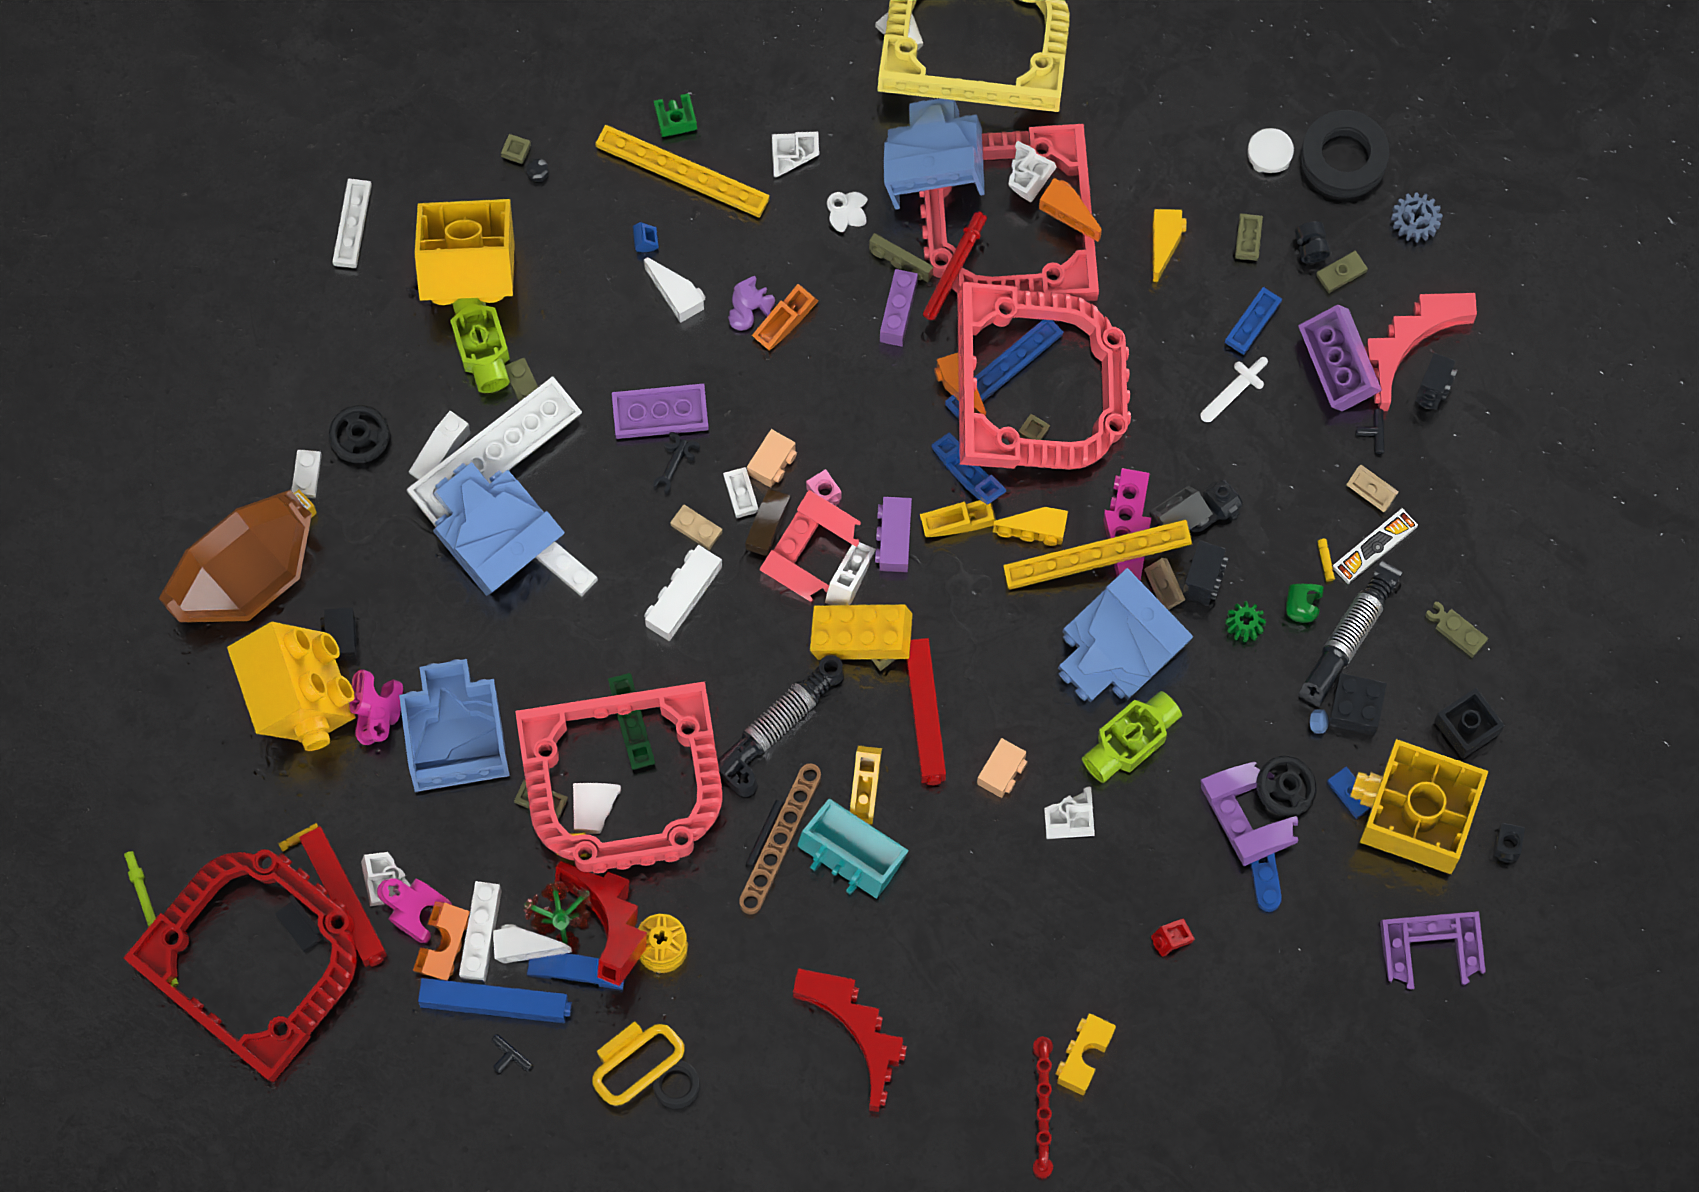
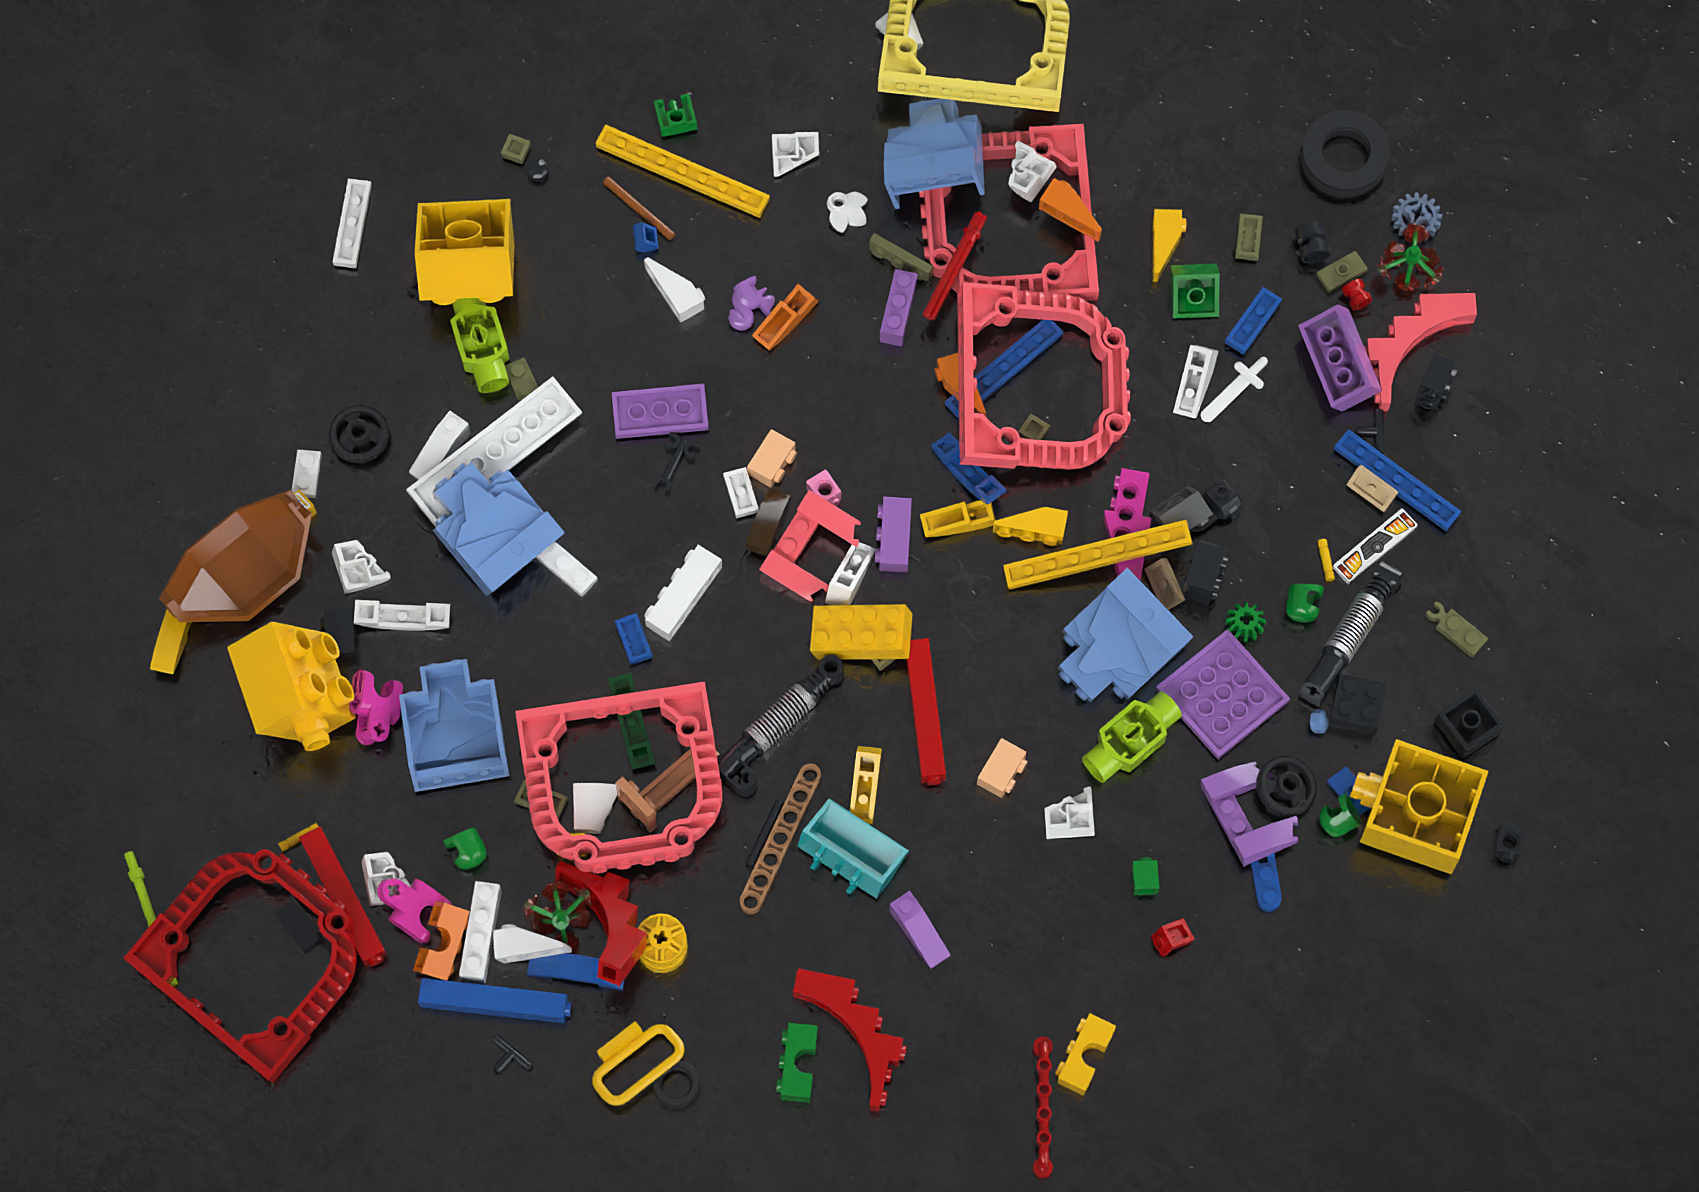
tan plate [670,505,722,550] -> none
white tile [1248,128,1294,173] -> none
medium lavender wedge [1380,912,1485,989] -> none
none -> yellow slope [150,610,192,674]
none -> white slope [332,540,390,594]
none -> white slope [354,600,450,631]
none -> green helmet [443,828,487,870]
none -> dark orange bar [603,176,675,240]
none -> blue plate [615,613,653,665]
none -> nougat bracket [615,749,720,833]
none -> green arch [776,1023,818,1103]
none -> medium lavender slope [889,891,951,969]
none -> green brick [1132,857,1159,895]
none -> medium lavender plate [1156,629,1290,759]
none -> green slope [1171,263,1220,318]
none -> white slope [1173,345,1218,418]
none -> green helmet [1319,793,1362,837]
none -> blue plate [1334,429,1461,532]
none -> red wheel [1342,279,1373,310]
none -> clear red plant [1377,223,1444,291]

